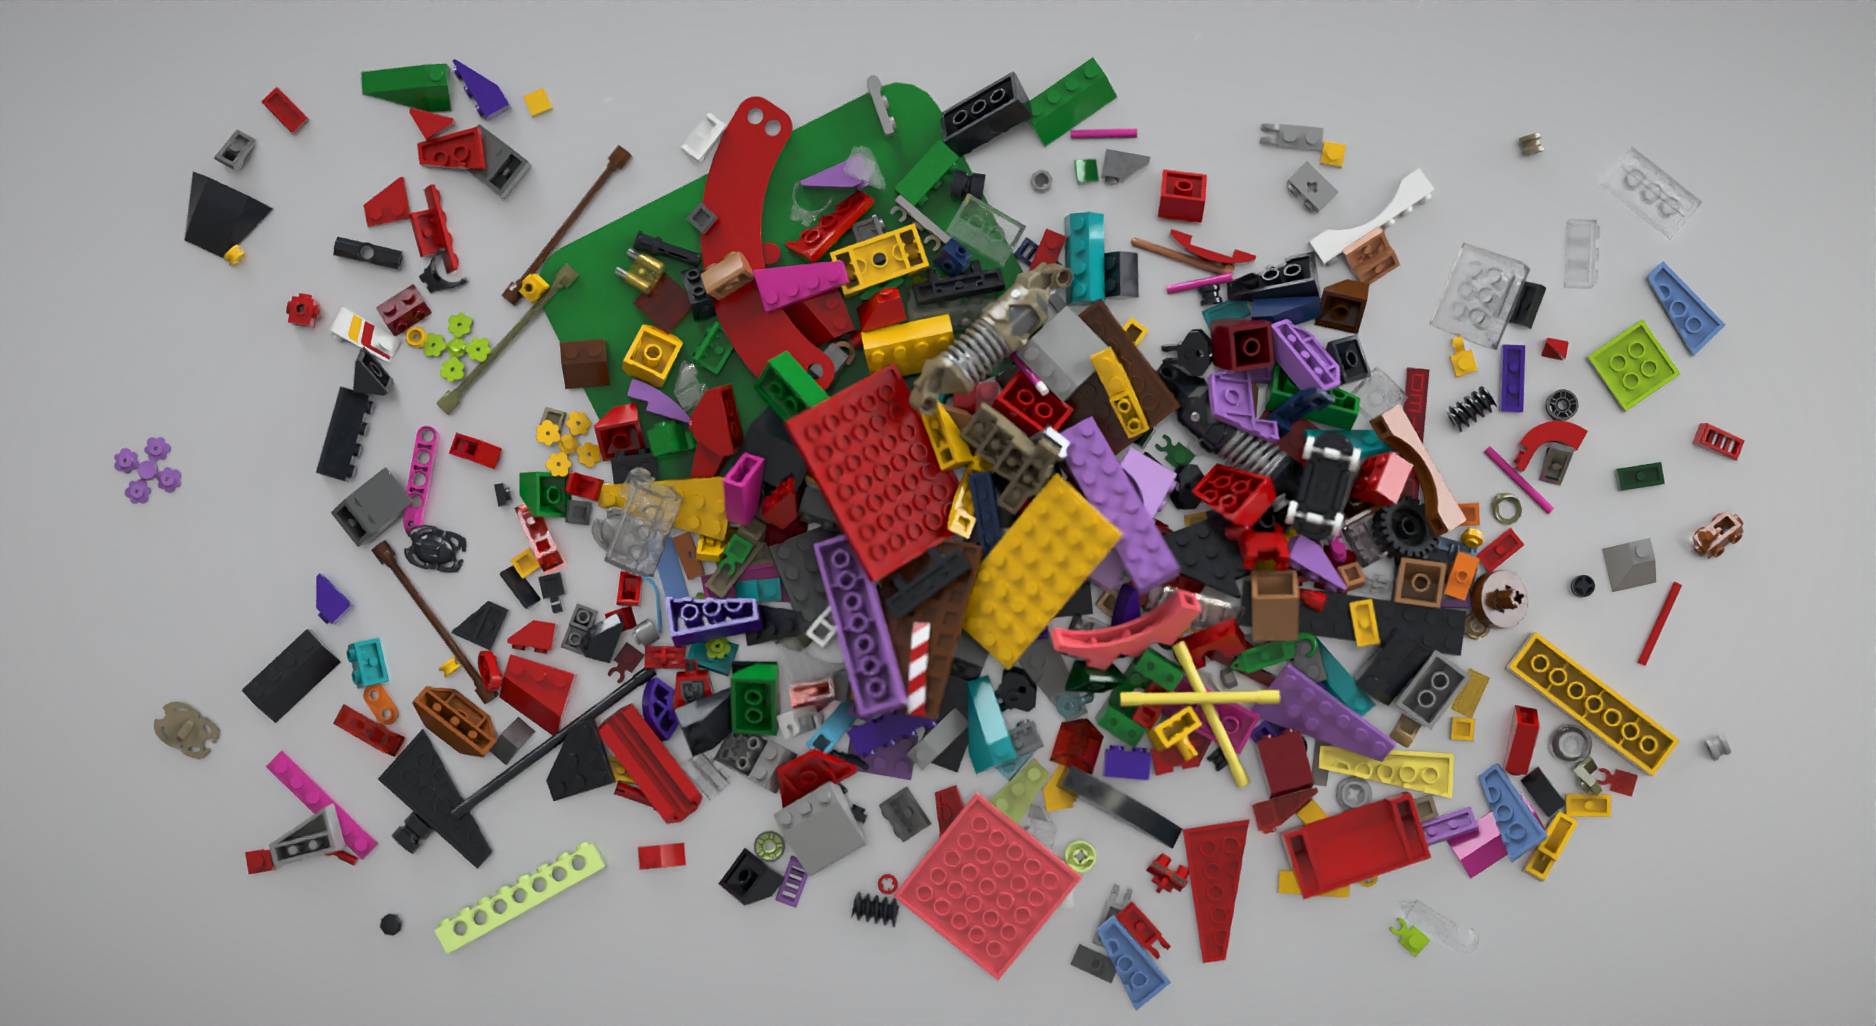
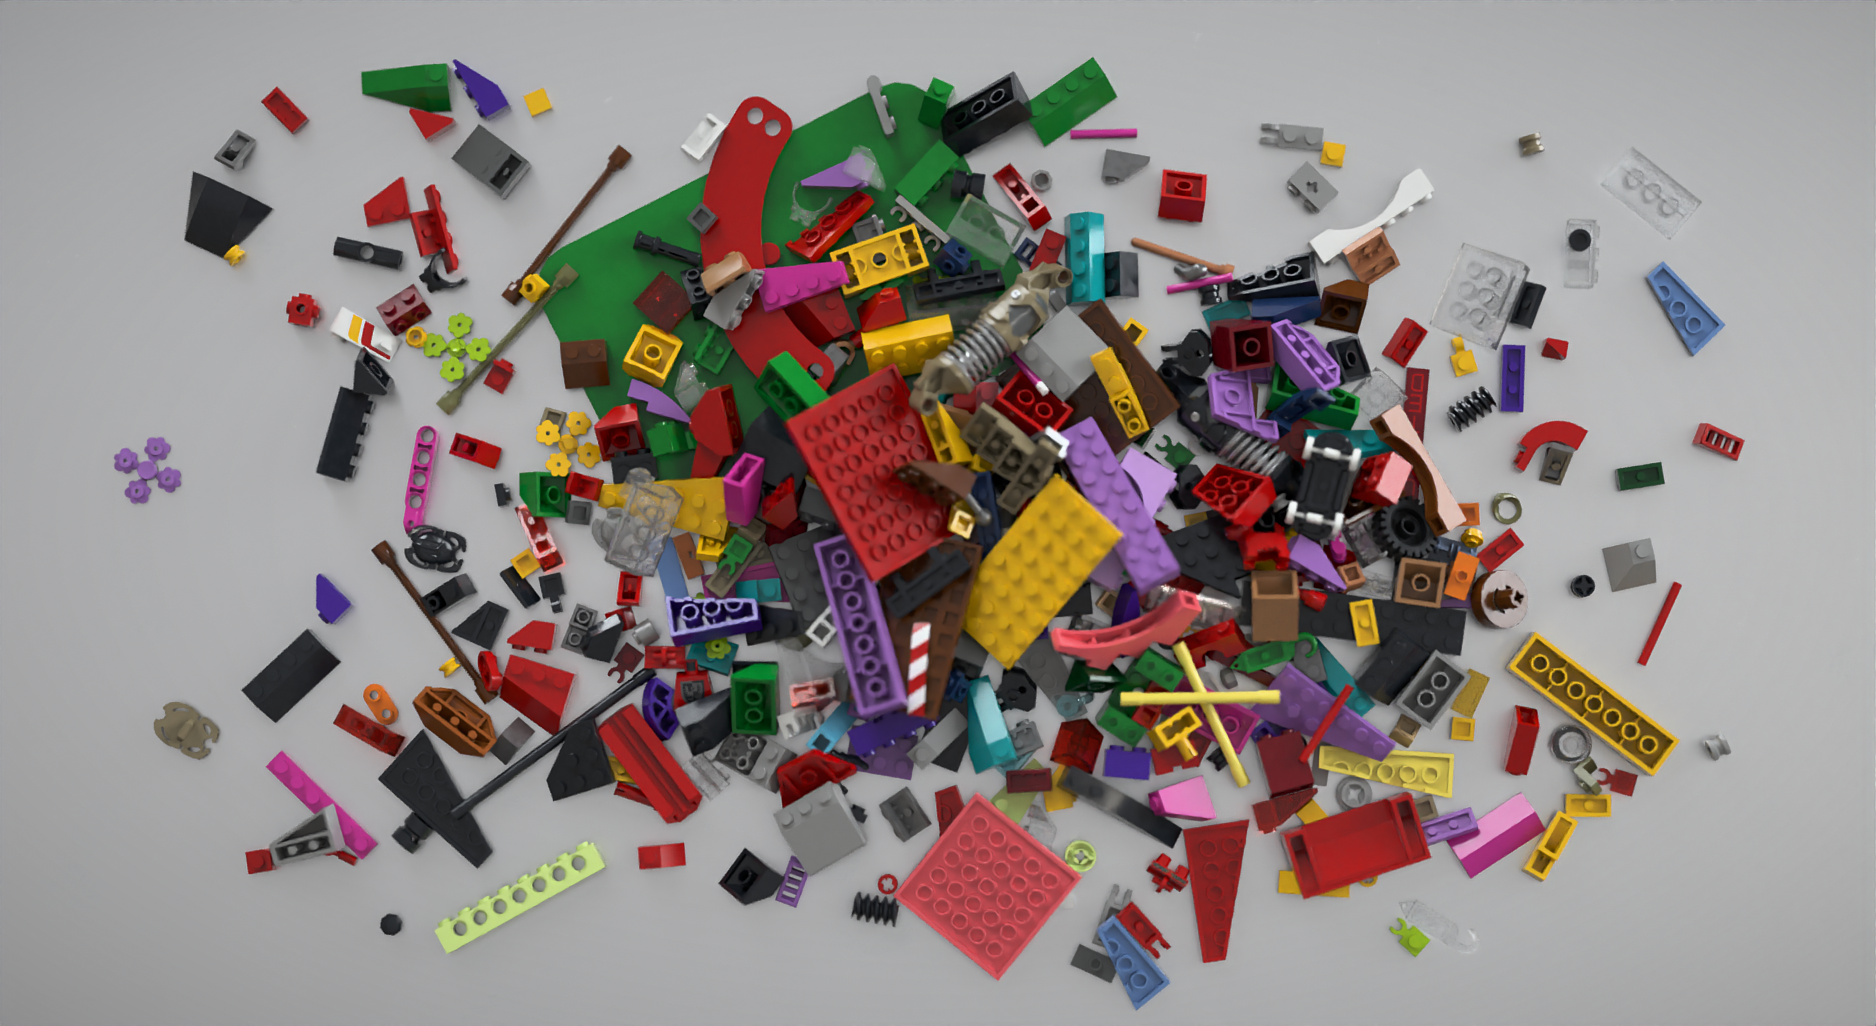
dark grey slope [331,467,413,547] -> none
teal bracket [347,638,389,689] -> none
red wing [417,127,486,170] -> none
clear yellow piece [615,248,666,295] -> none
dark azure piece [641,575,662,633] -> none
wheel [754,831,786,862] -> none
green slope [1074,159,1099,184] -> none
red slope [1169,229,1256,266] -> none
tan plate [1464,612,1490,640] -> none
medium blue wing [1479,763,1549,863] -> none
dark pink bar [1484,446,1554,514] -> none
black slope [1521,766,1566,818] -> none
black wheel [1545,389,1579,421] -> none
lime plate [1586,319,1681,412] -> none
dark orange brick [1693,510,1744,559] -> none
none -> black slope [420,573,477,618]
none -> red bracket [483,358,516,395]
none -> light grey slope [703,269,765,330]
none -> reddish brown slope [892,461,977,507]
none -> green slope [918,77,955,129]
none -> dark blue brick [943,668,972,703]
none -> flat silver bar [965,492,993,527]
none -> red slope [992,163,1052,232]
none -> dark red plate [1006,768,1053,794]
none -> slope [1148,775,1217,822]
none -> flat silver arm [1174,263,1207,281]
none -> red bar [1298,684,1354,764]
none -> red slope [1382,318,1428,368]
none -> black tile [1568,229,1591,252]

